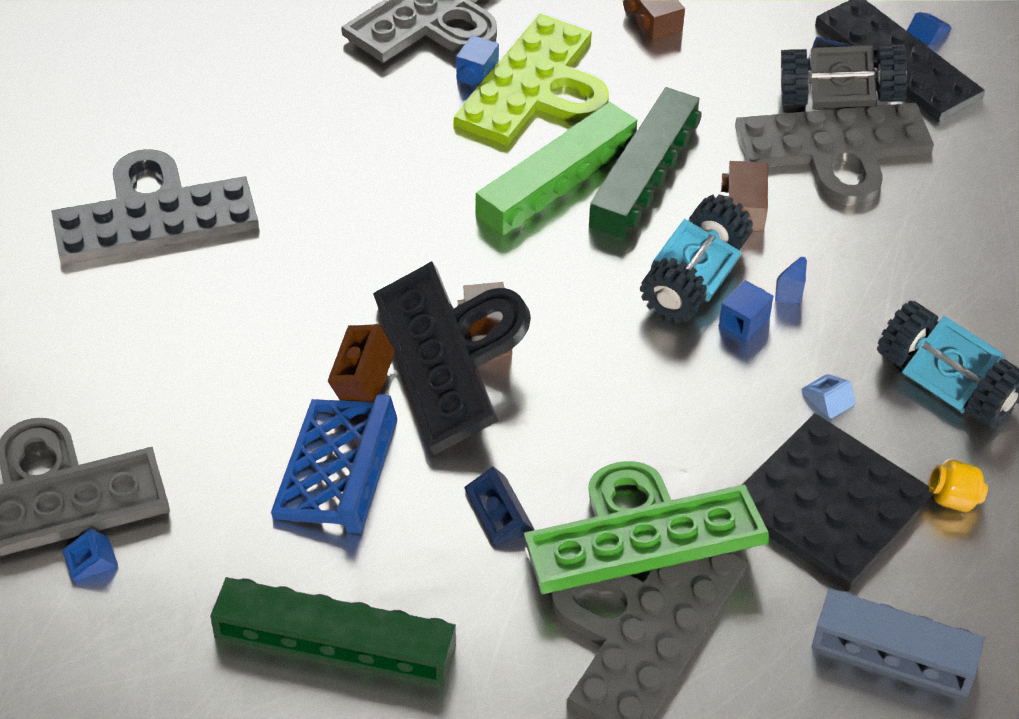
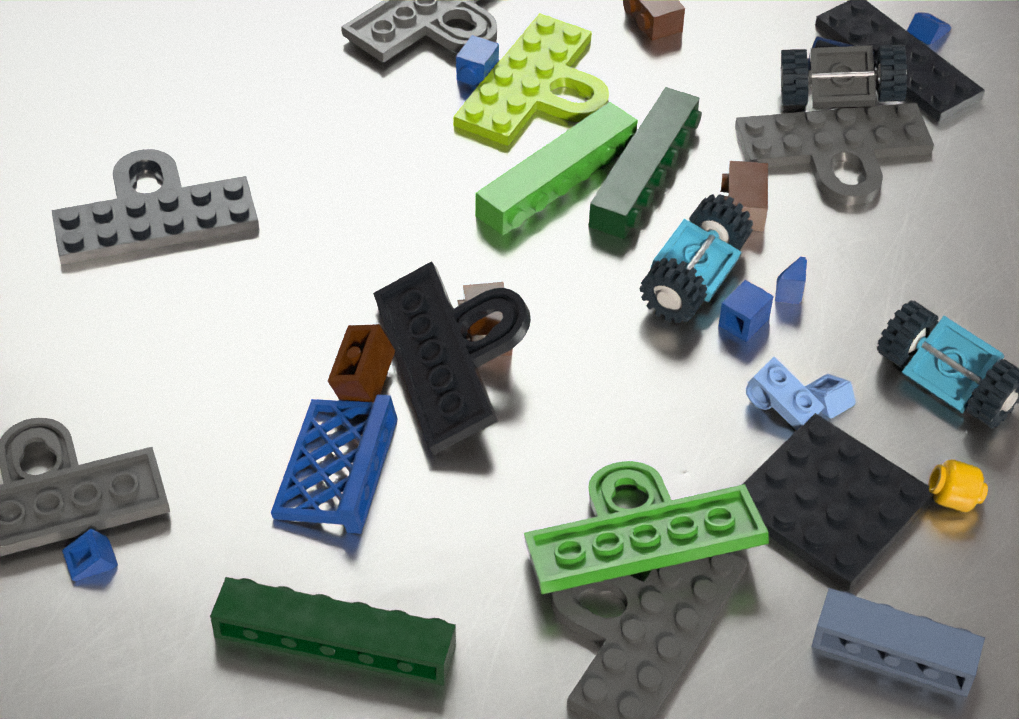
dark blue slope [464,466,535,545] -> none
none -> light blue plate [746,357,825,431]

